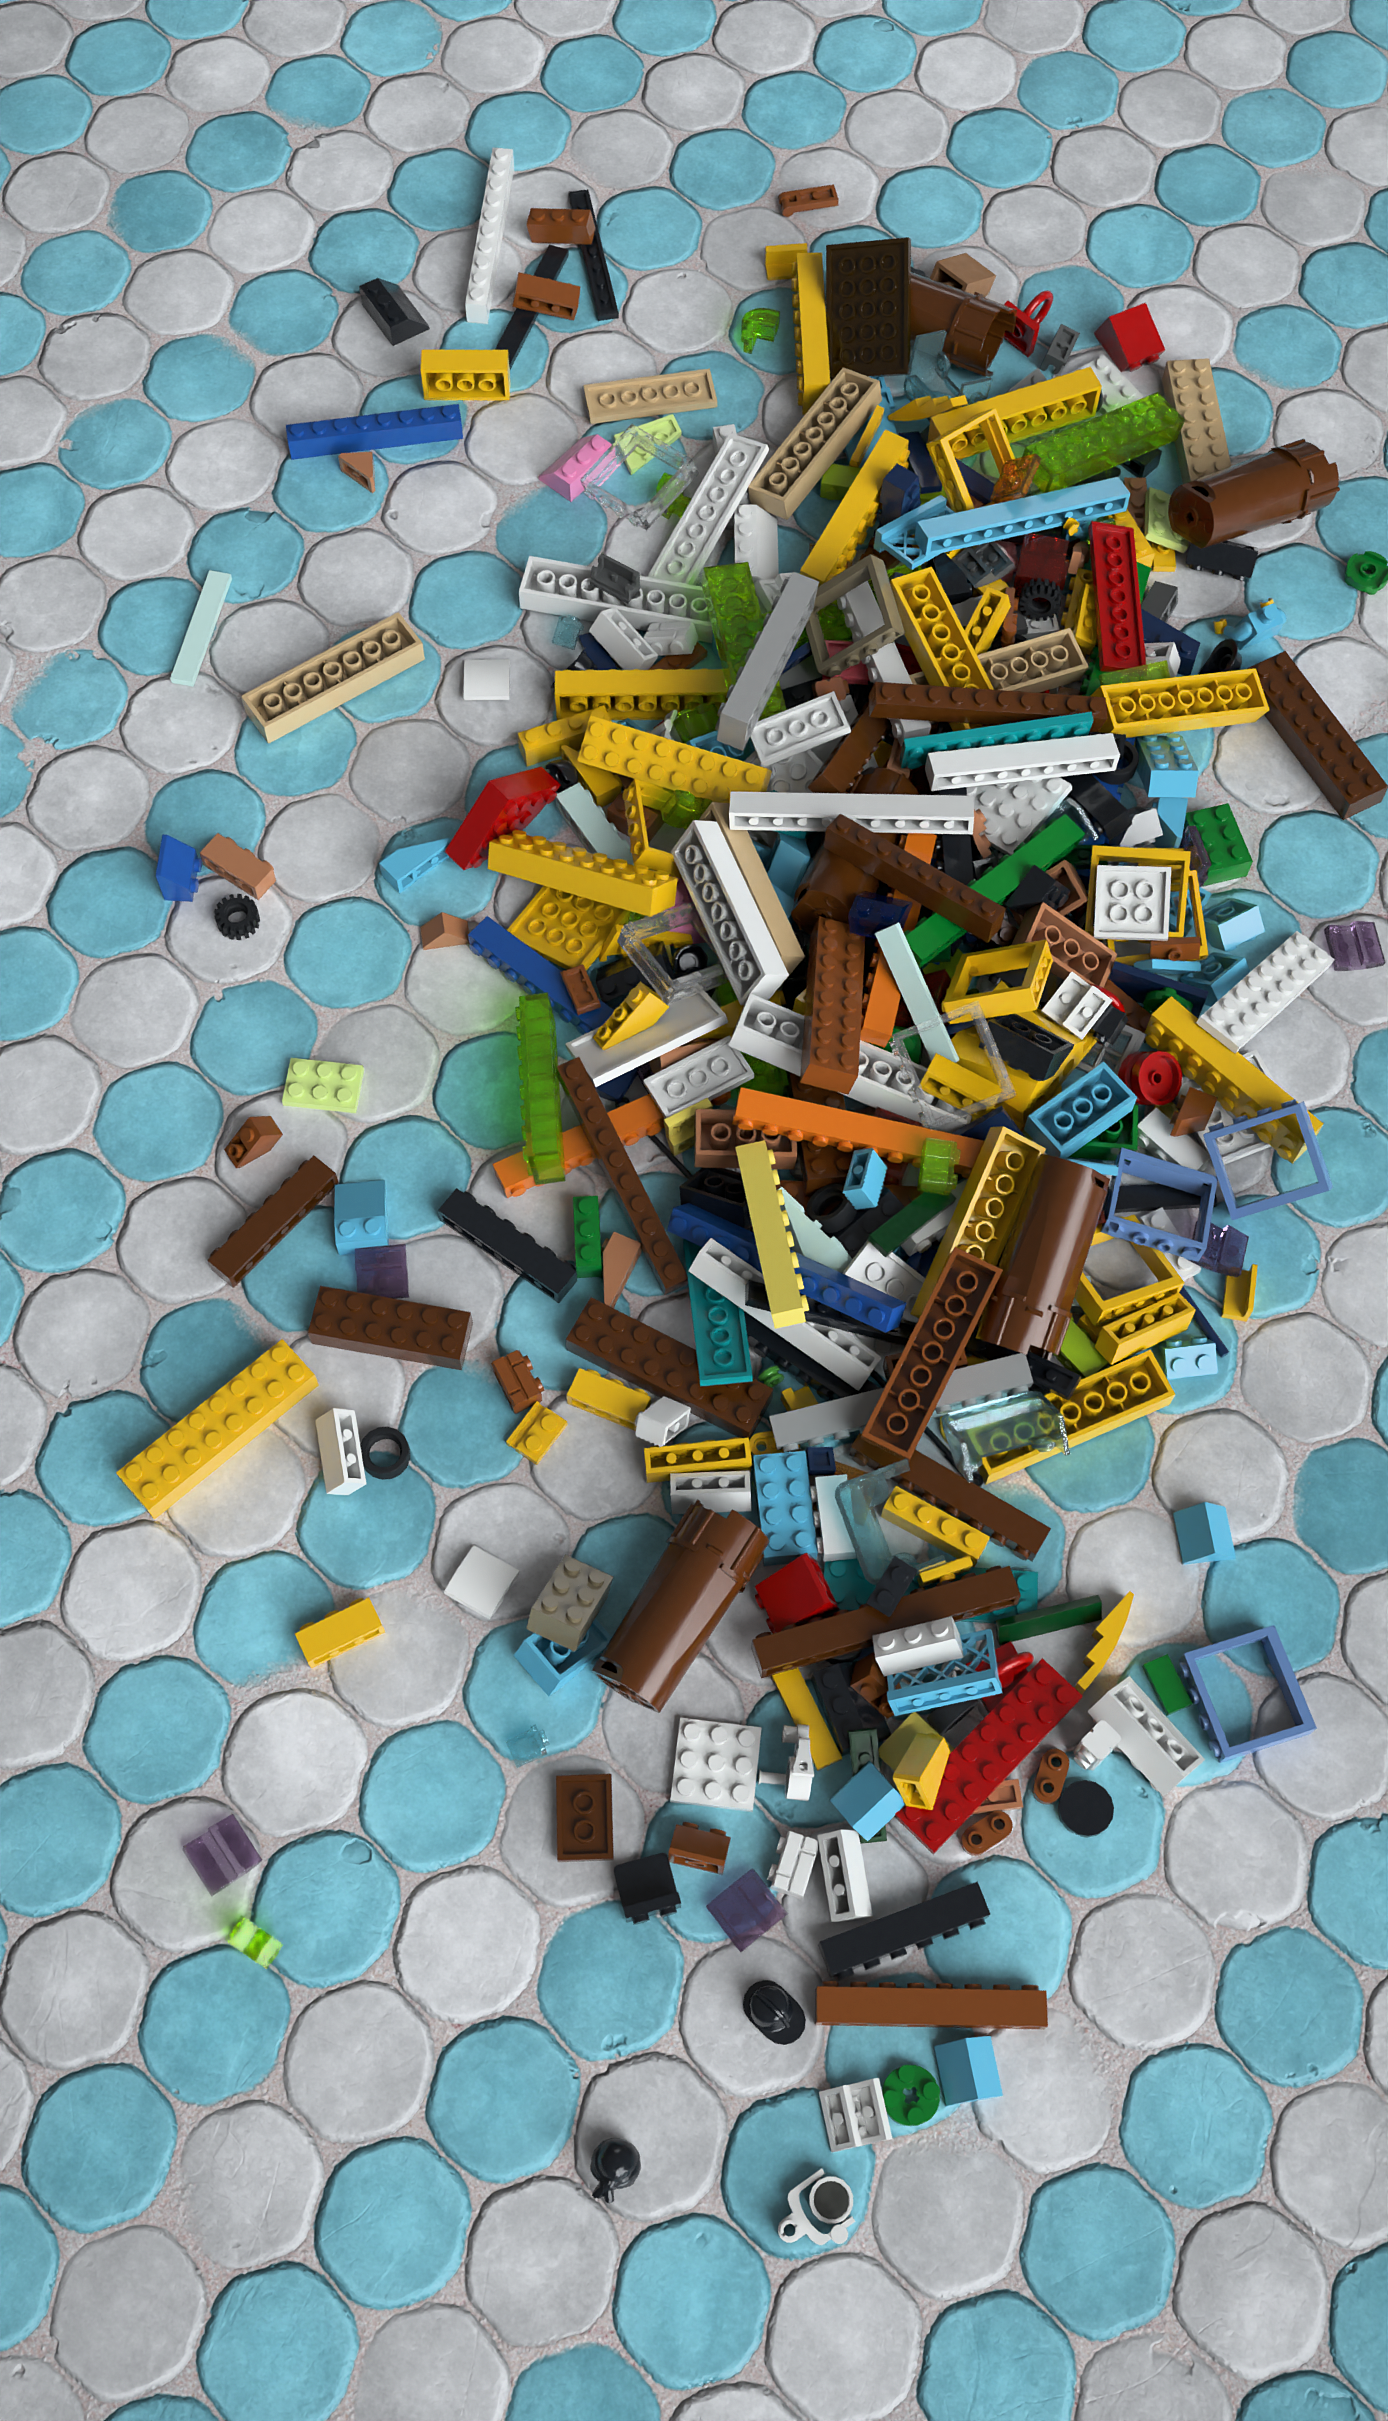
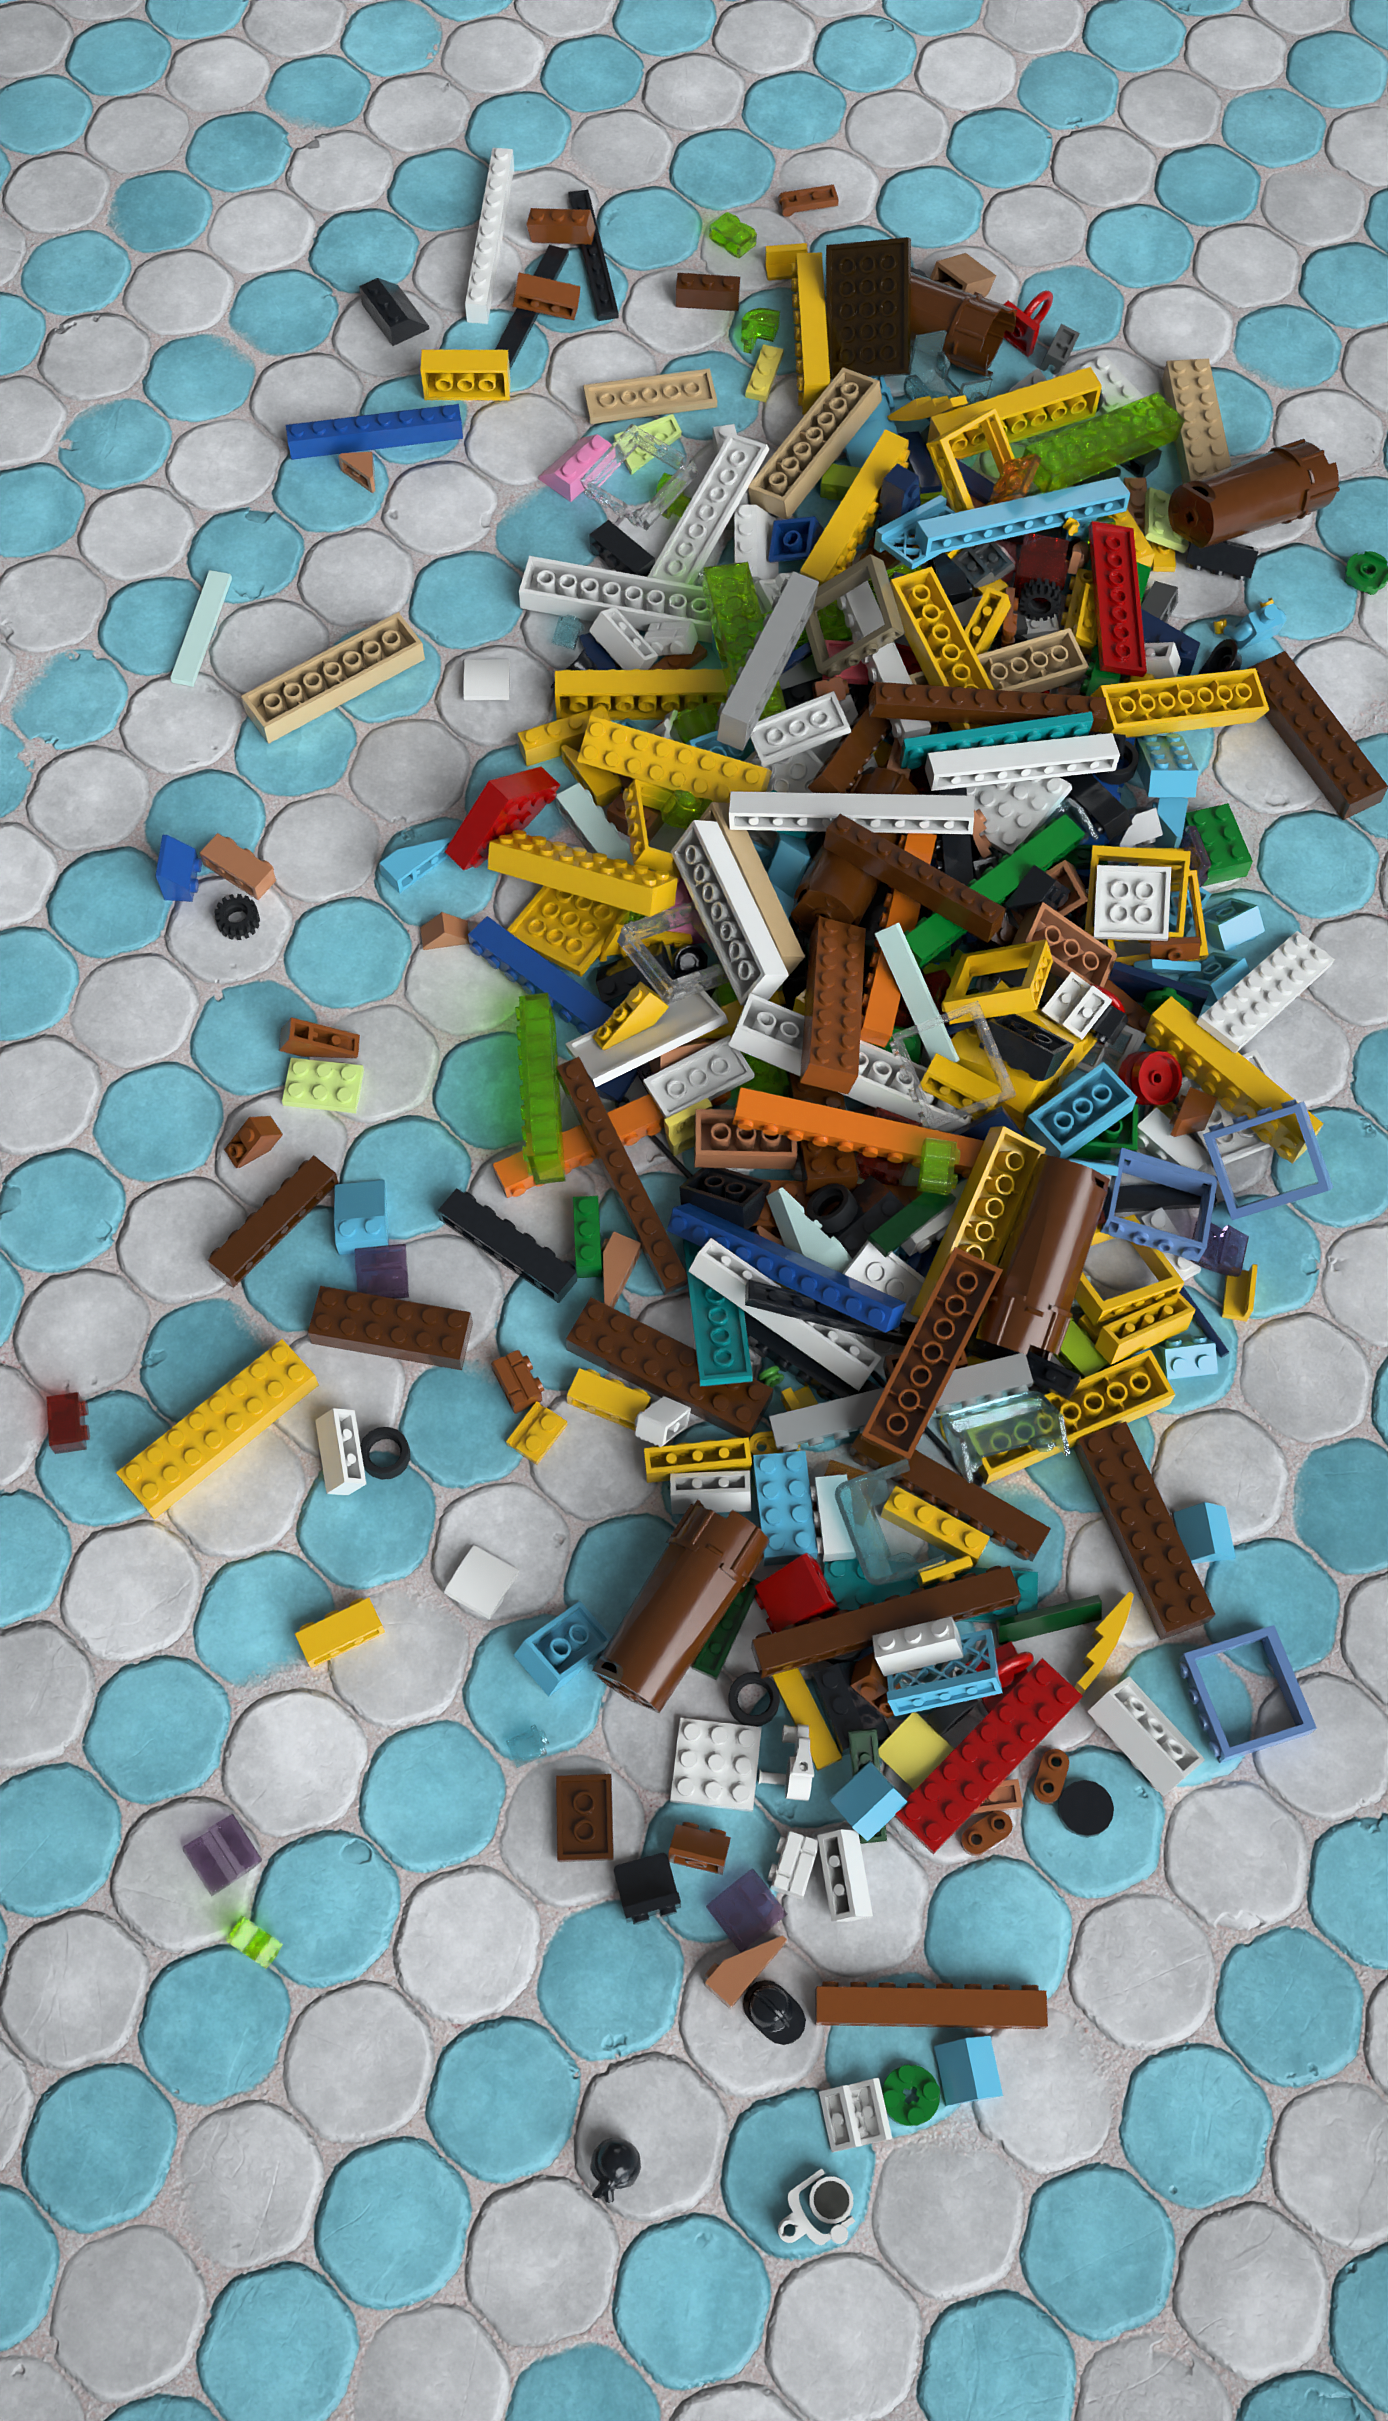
dark tan brick [526,1555,613,1652] -> none
black hair [545,759,578,794] -> none
dark orange plate [560,964,601,1015] -> none
dark grey hinge [590,553,640,604] -> none
light yellow brick [735,1140,809,1329] -> none
dark blue plate [806,1447,836,1475] -> none
black brick [818,1881,991,1980] -> none
medium azure brick [842,1148,888,1210] -> none
clear blue slope [848,891,913,939] -> none
yellow tile [849,405,884,468] -> none
black plate [866,1555,918,1617] -> none
yellow slope [892,1733,950,1810] -> none
white brick [1073,1720,1122,1771] -> none
red slope [1094,302,1165,372] -> none
clear neon green plate [1099,660,1170,686] -> none
green tile [1142,1654,1193,1716] -> none
clear purple slope [1324,921,1386,971] -> none
none -> clear red brick [46,1392,90,1454]
none -> dark orange slope [279,1017,360,1058]
none -> black brick [589,520,655,577]
none -> reddish brown brick [676,273,740,311]
none -> dark green tile [692,1578,760,1680]
none -> nougat slope [704,1935,787,2009]
none -> clear neon green brick [709,212,757,258]
none -> black tyre [728,1672,780,1727]
none -> light yellow plate [745,344,784,402]
none -> blue slope [768,516,824,563]
none -> reddish brown brick [1073,1421,1216,1640]

